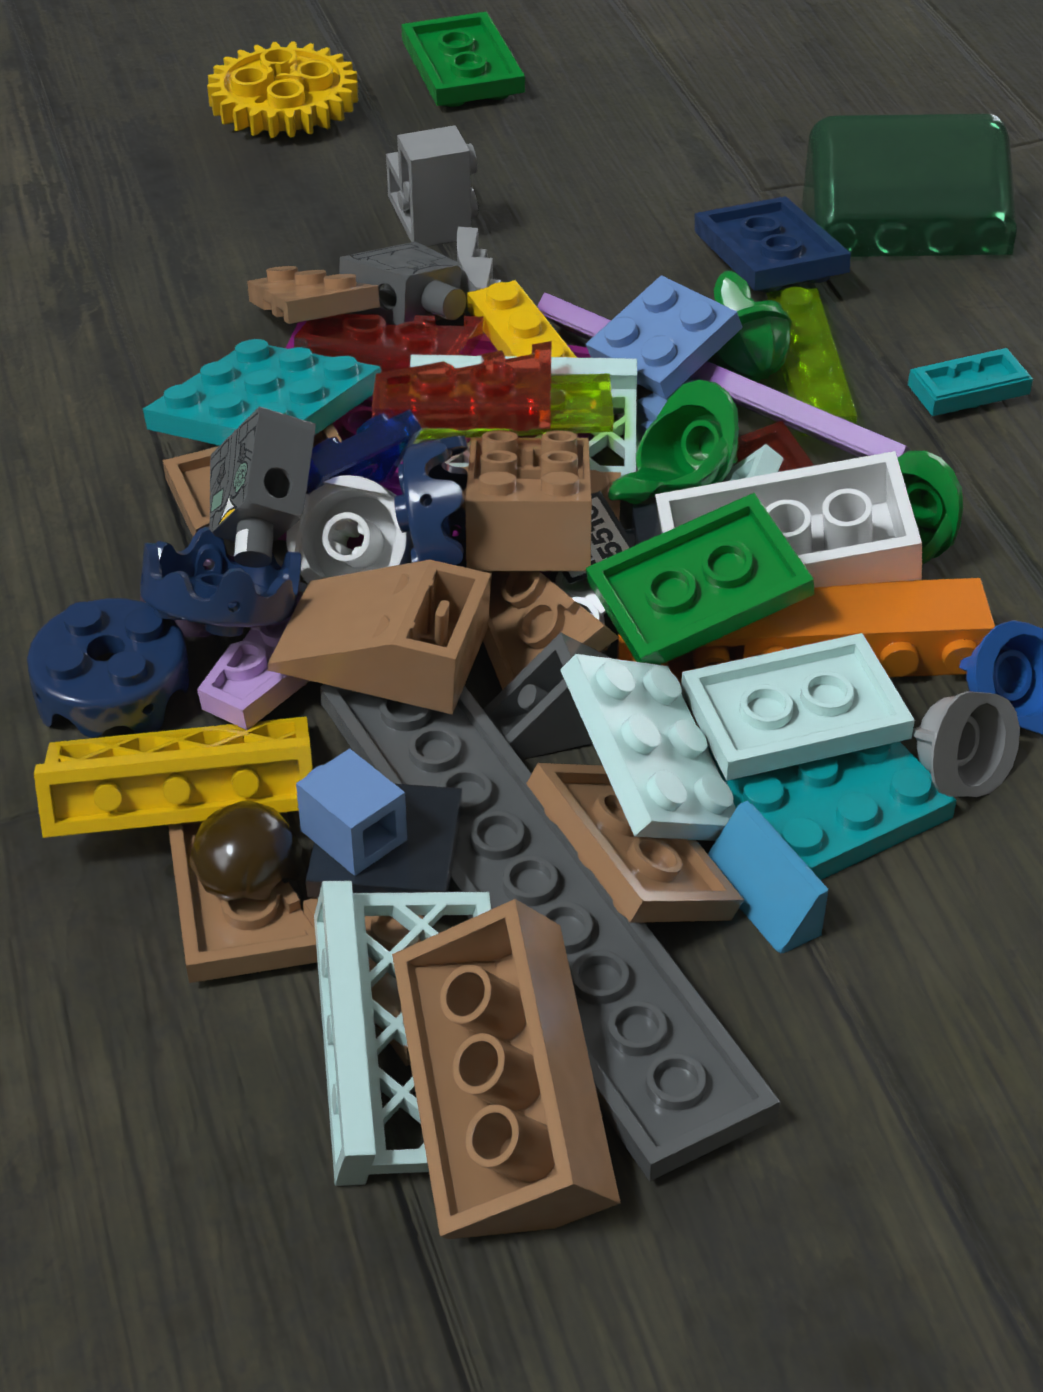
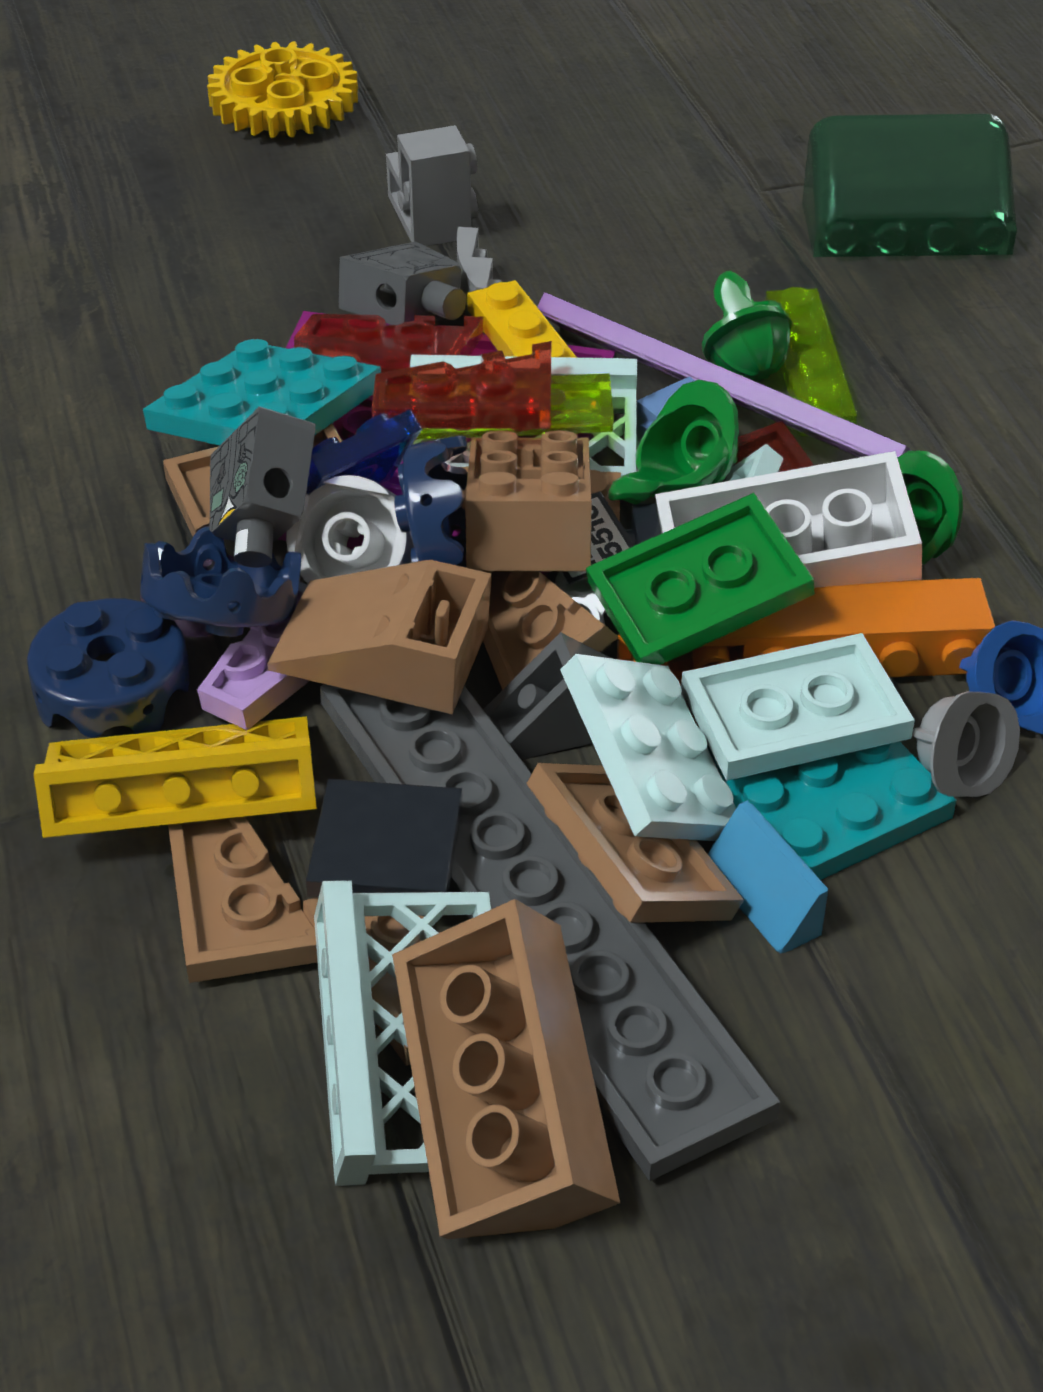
dark brown hair [190,801,302,901] -> none
medium nougat wing [247,266,380,324] -> none
medium blue brick [296,748,407,876] -> none
green plate [401,11,525,107] -> none
medium blue plate [586,275,742,399] -> none
dark blue plate [695,196,851,292] -> none
teal plate [908,348,1033,416] -> none

